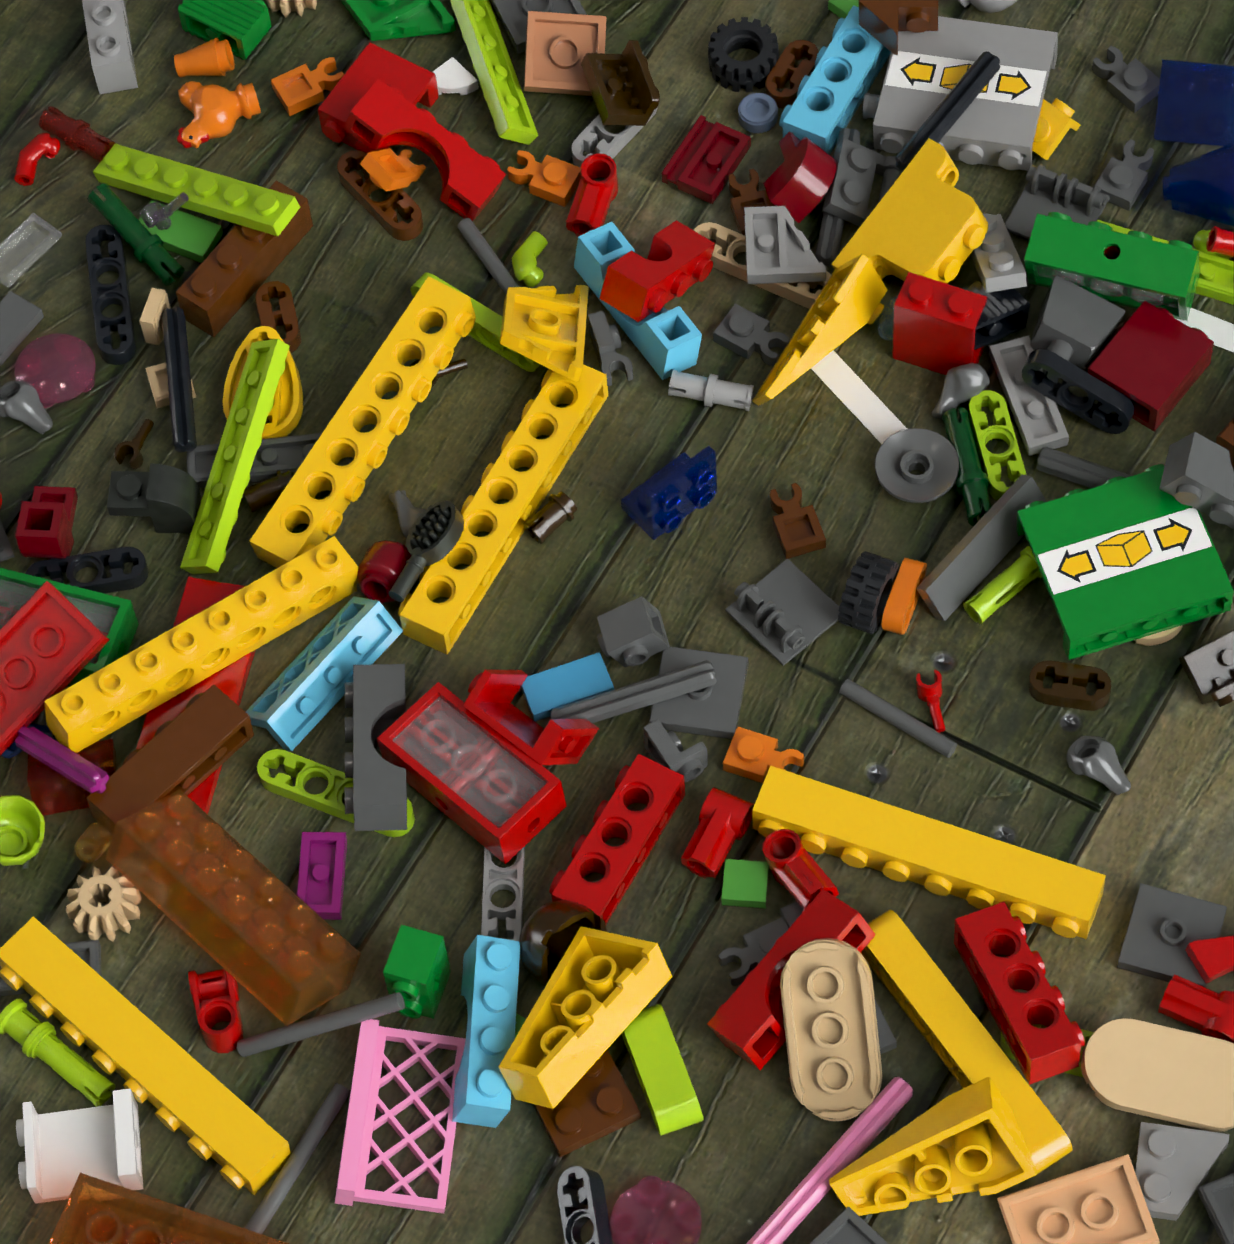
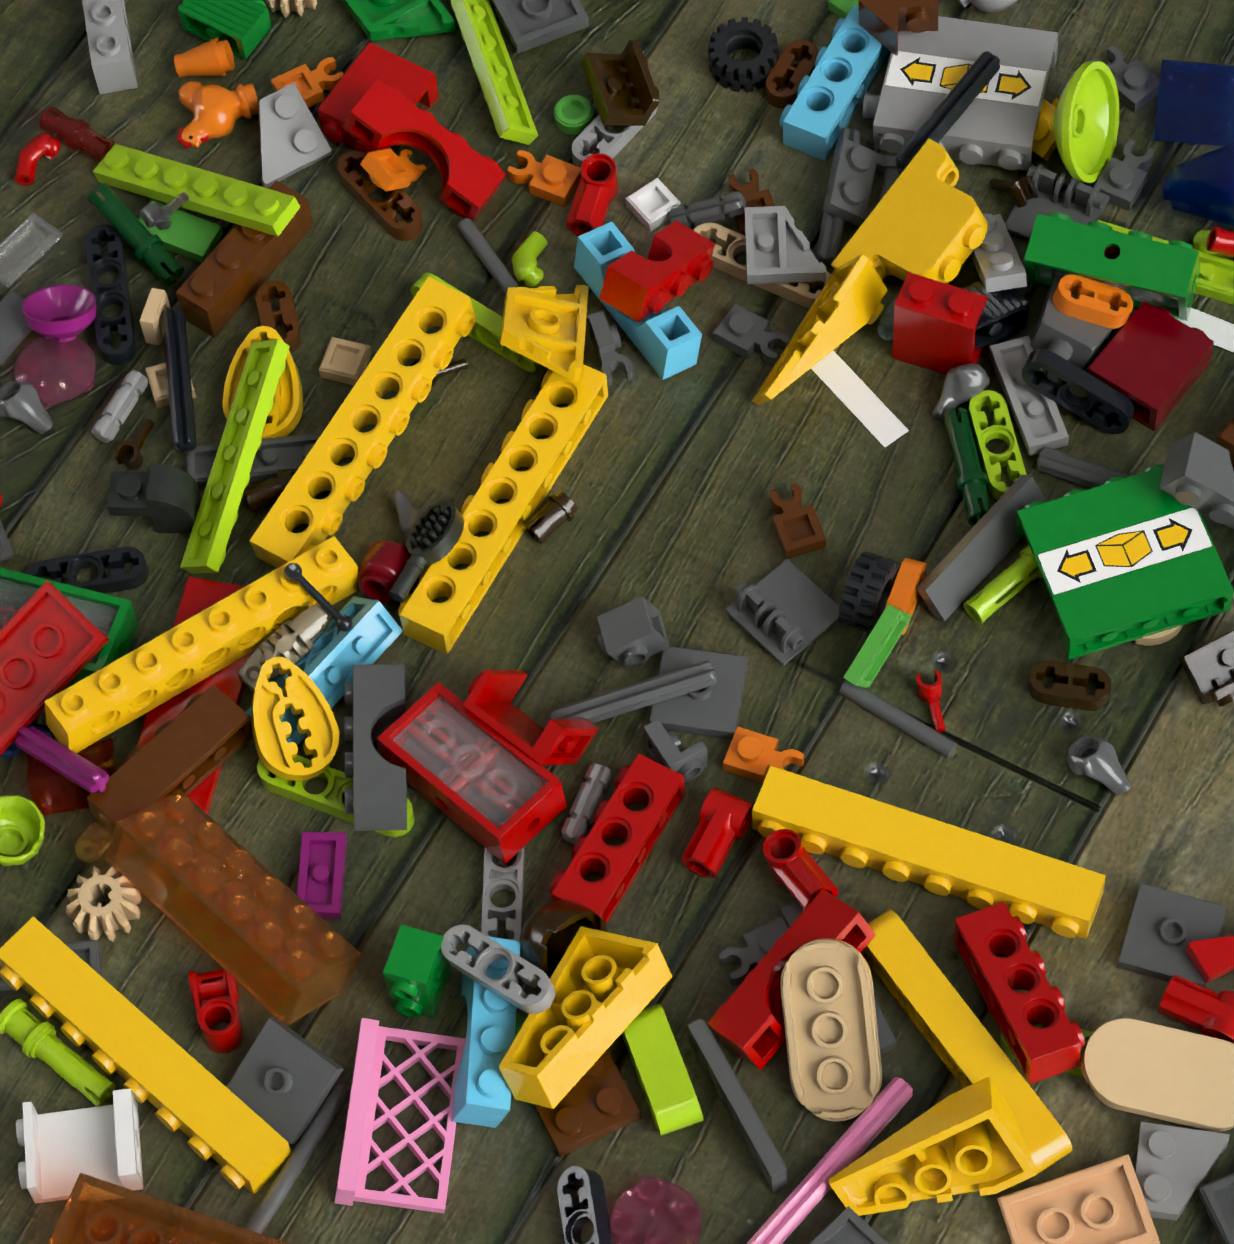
dark red brick [15,486,78,559] -> none
dark grey bar [237,992,405,1057] -> none
white tile [433,57,479,96] -> none
dark azure tile [521,652,614,721] -> none
nougat plate [524,11,606,96] -> none
clear blue bracket [621,446,717,540] -> none
dark red plate [661,115,751,204] -> none
light grey pin [668,369,754,411] -> none
bright green tile [721,859,769,908] -> none
sand blue tile [738,93,778,133] -> none
dark red brick [763,131,837,223] -> none
dark grey dish [875,428,959,503] -> none
none -> magenta piece [22,285,97,342]
none -> light grey axle [91,370,149,443]
none -> dark grey plate [227,1018,344,1144]
none -> dark tan hinge [238,603,329,692]
none -> yellow piece [251,657,339,781]
none -> light grey wing [258,83,332,188]
none -> black hinge [284,563,353,632]
none -> tan tile [319,337,372,385]
none -> light grey beam [441,925,555,1014]
none -> bright green tile [554,95,594,135]
none -> light grey axle [561,763,612,844]
none -> white tile [625,178,682,232]
none -> dark grey axle [670,191,746,228]
none -> dark grey tile [687,1018,788,1193]
none -> bright green tile [843,604,911,688]
none -> dark brown hand [990,176,1039,208]
none -> lime dish [1052,61,1119,183]
none -> orange beam [1052,274,1133,329]

